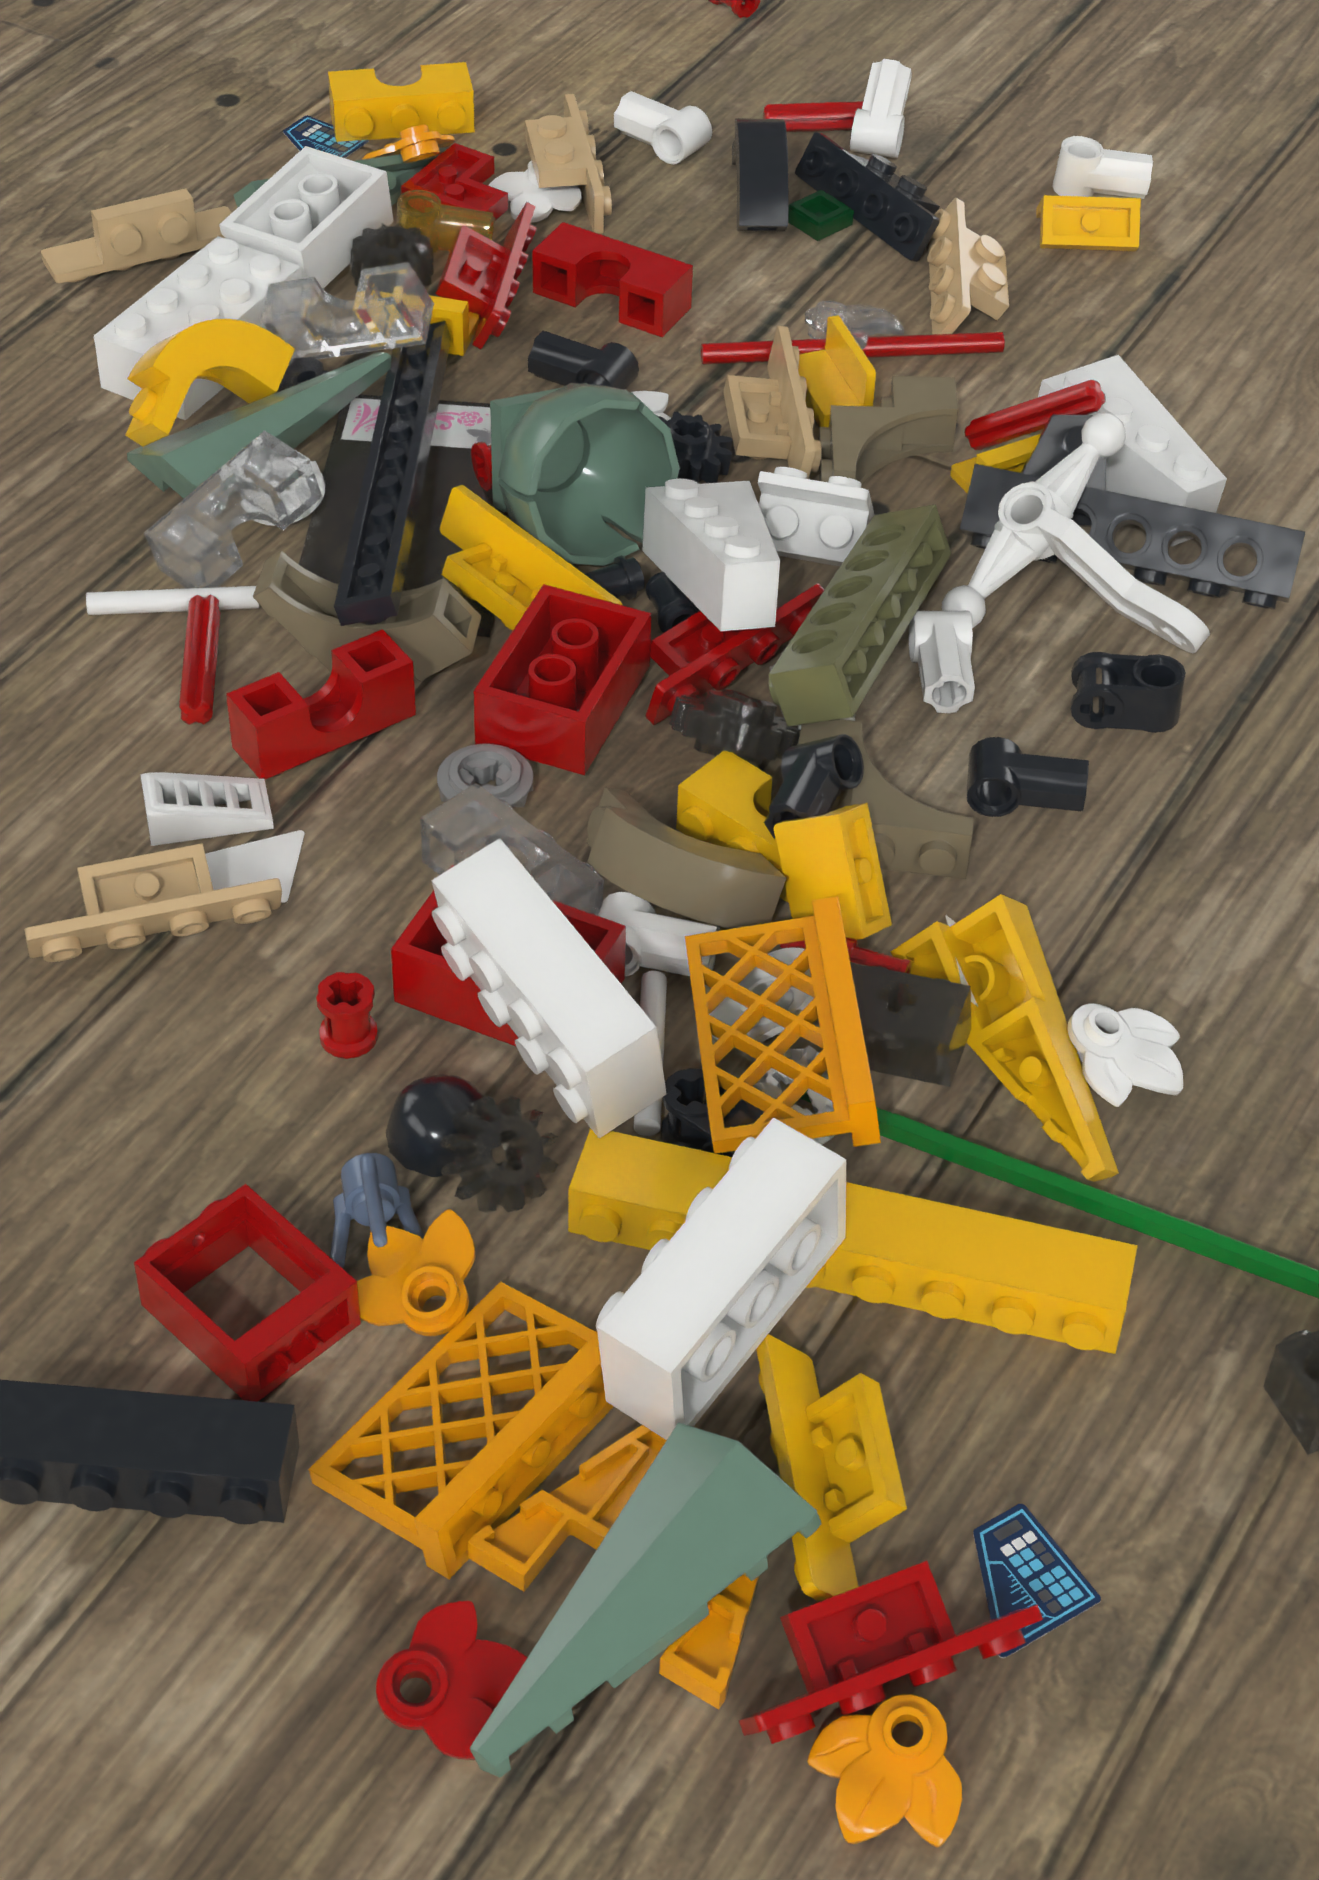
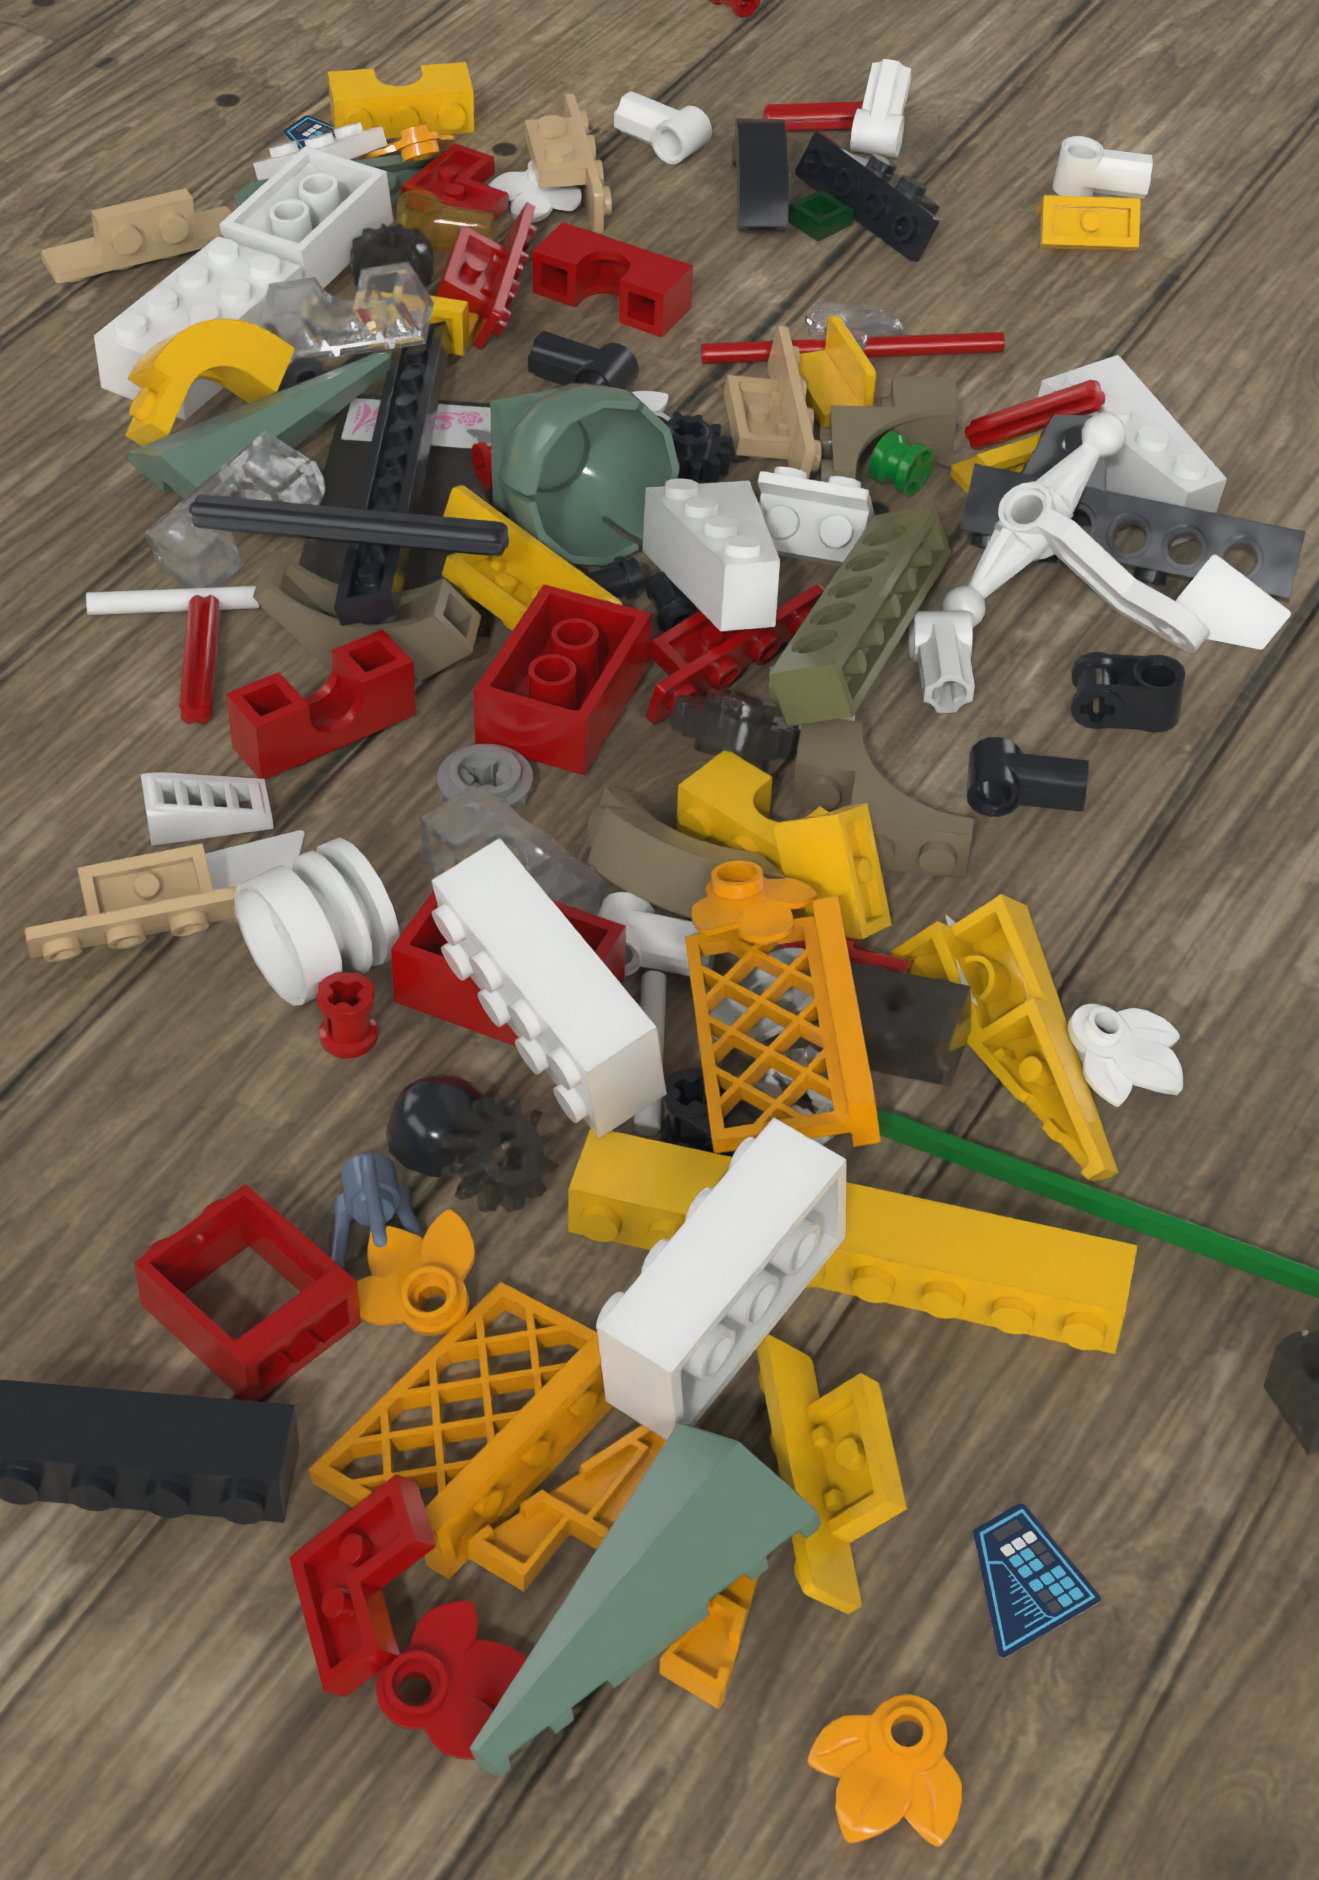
red bracket [738,1561,1043,1744] -> none
black piece [764,734,864,839] -> none
tan bracket [927,198,1009,334] -> none
none -> black axle [189,494,509,557]
none -> white wheel [234,837,400,1006]
none -> white plate [253,122,387,180]
none -> red plate [289,1474,436,1697]
none -> light orange plate [691,860,818,944]
none -> green wheel [868,430,934,497]
none -> white sticker [1176,555,1291,650]

